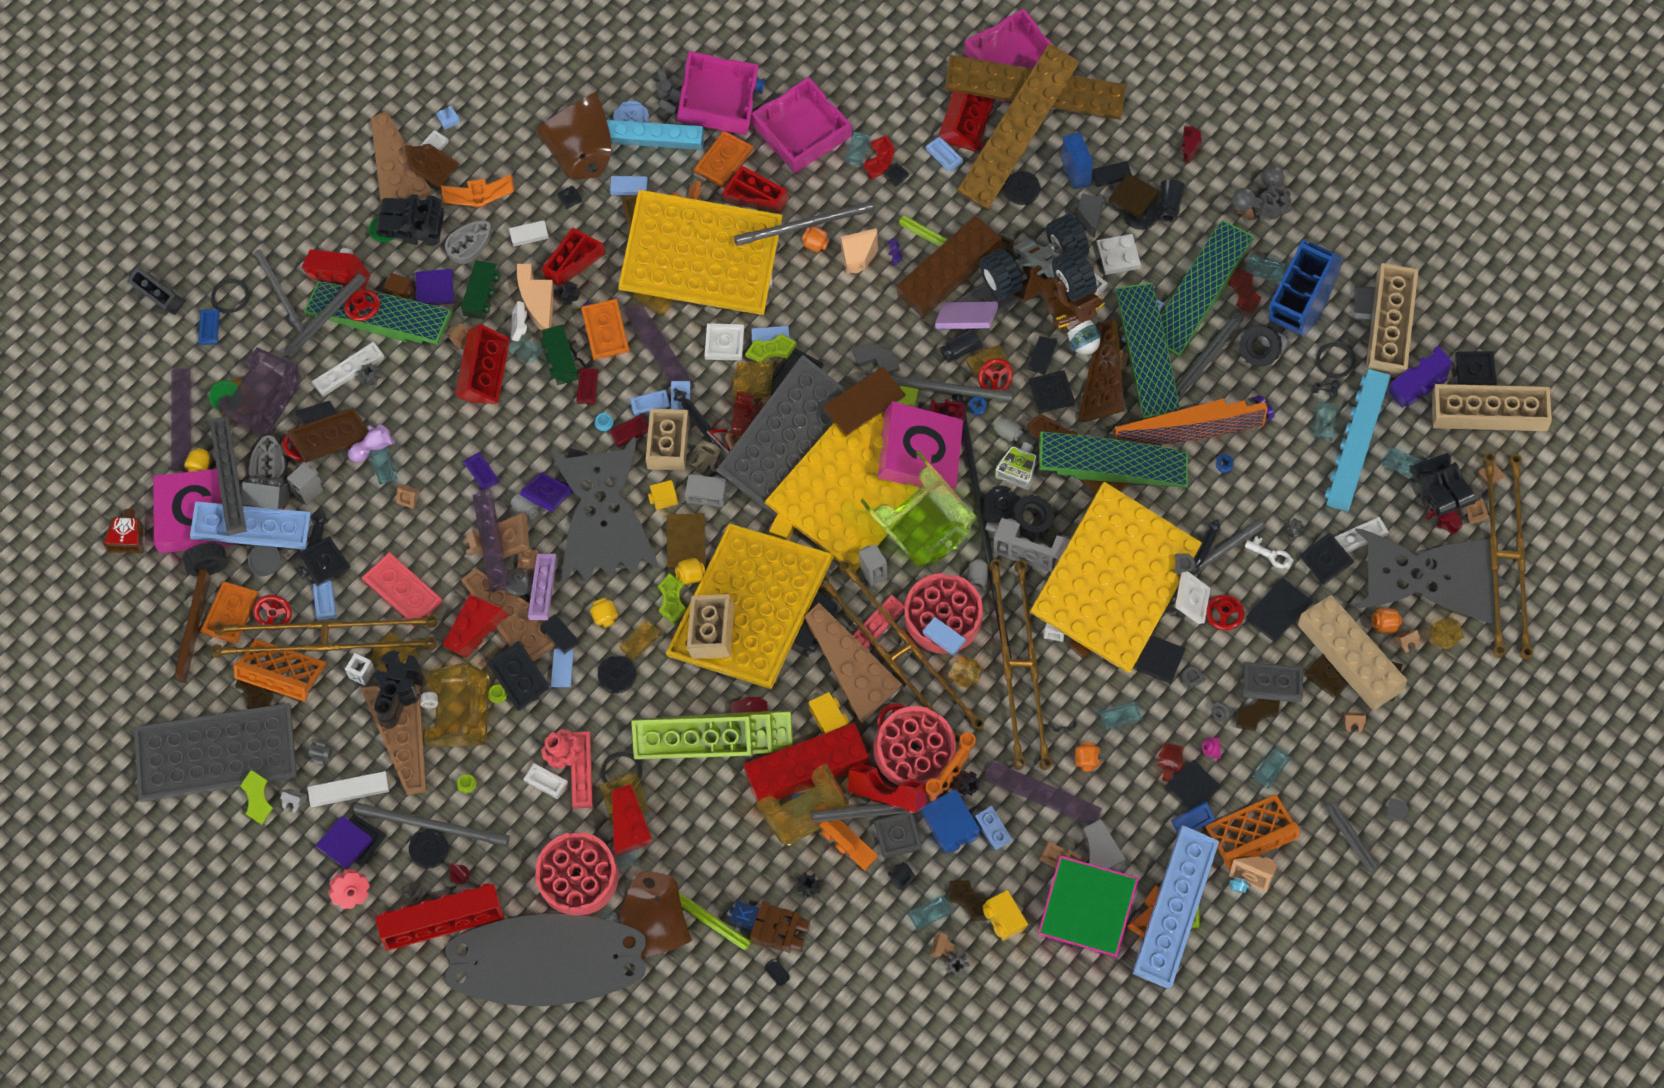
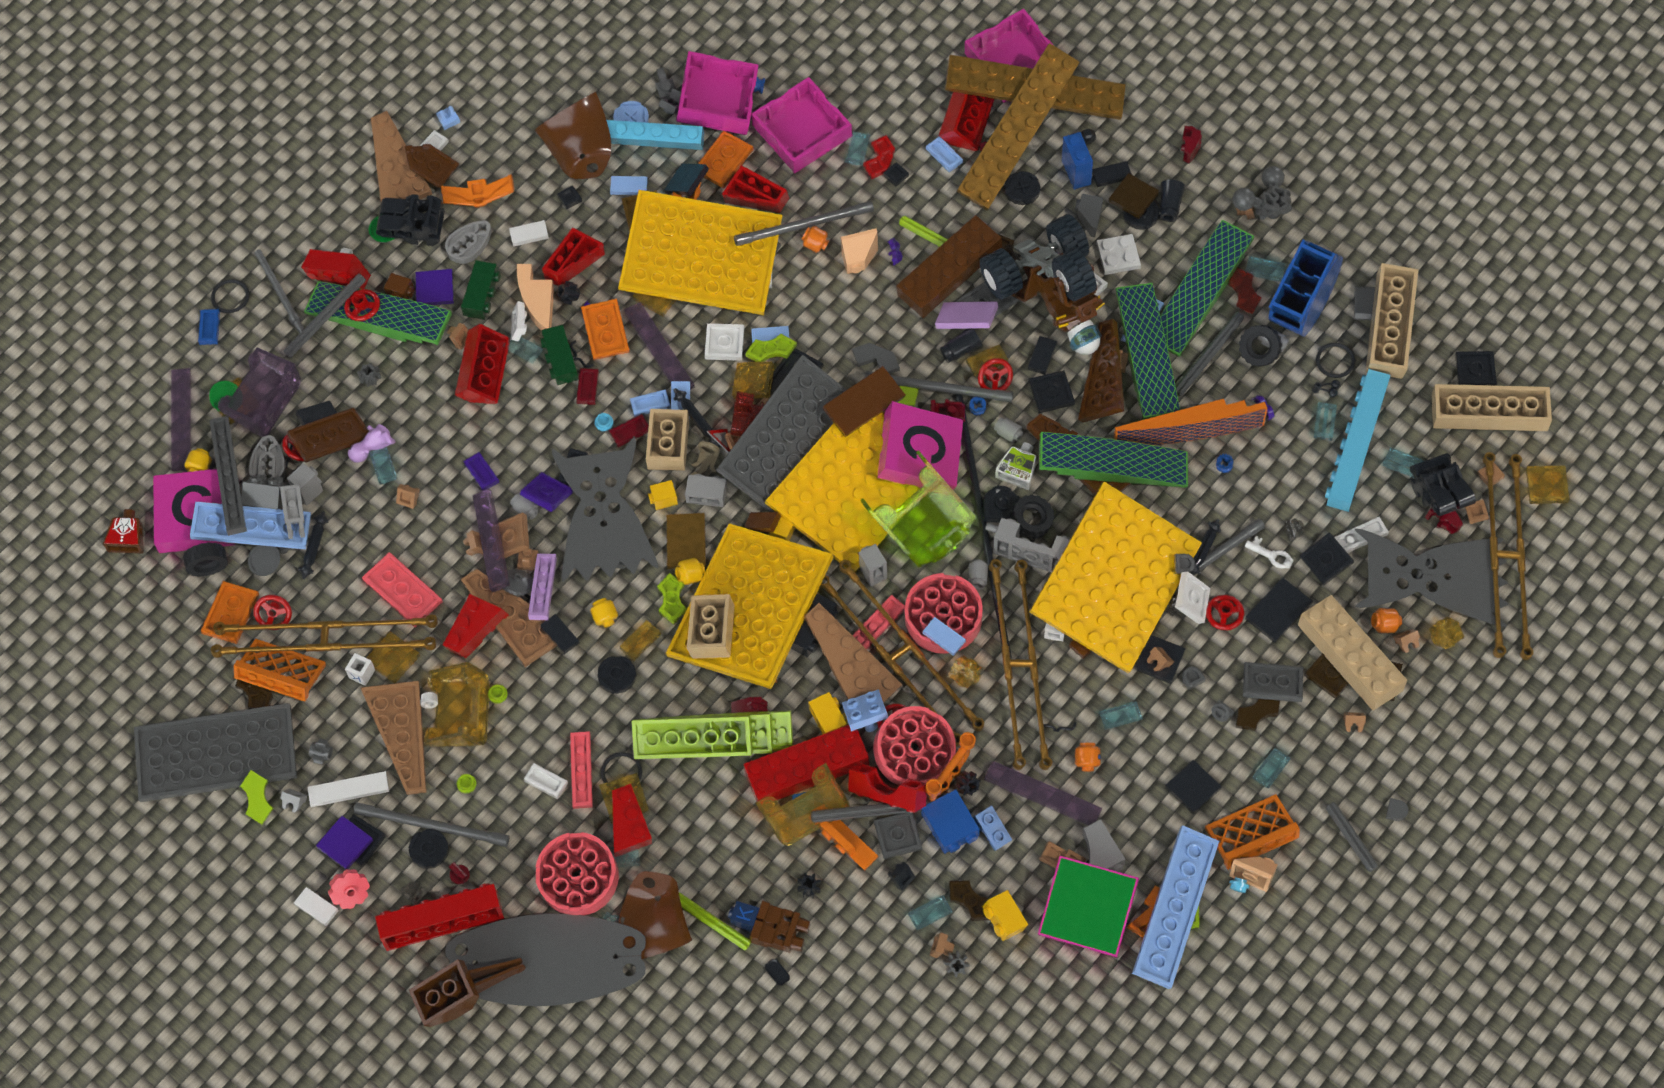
black brick [127,266,186,315] -> none
reddish brown tile [175,569,211,683] -> none
black plate [297,536,351,587] -> none
white tile [312,341,384,397] -> none
light blue tile [312,581,337,621] -> none
black connector [374,650,425,729] -> none
black plate [487,641,551,711] -> none
coral plant [541,729,581,769] -> none
light blue tile [551,649,574,687] -> none
clear red piece [1157,743,1184,782] -> none
blue tile [1171,801,1215,834] -> none
dark pink plate [1202,737,1221,759] -> none
dark purple wedge [1388,346,1452,408] -> none
none -> light grey hinge [280,484,305,539]
none -> white tile [294,887,339,926]
none -> reddish brown slope [409,958,526,1027]
none -> black tile [663,163,709,196]
none -> reddish brown tile [743,512,781,532]
none -> light blue plate [842,689,888,732]
none -> black tile [1081,129,1096,145]
none -> medium nougat tile [1147,647,1174,671]
none -> clear yellow plate [1526,465,1570,504]

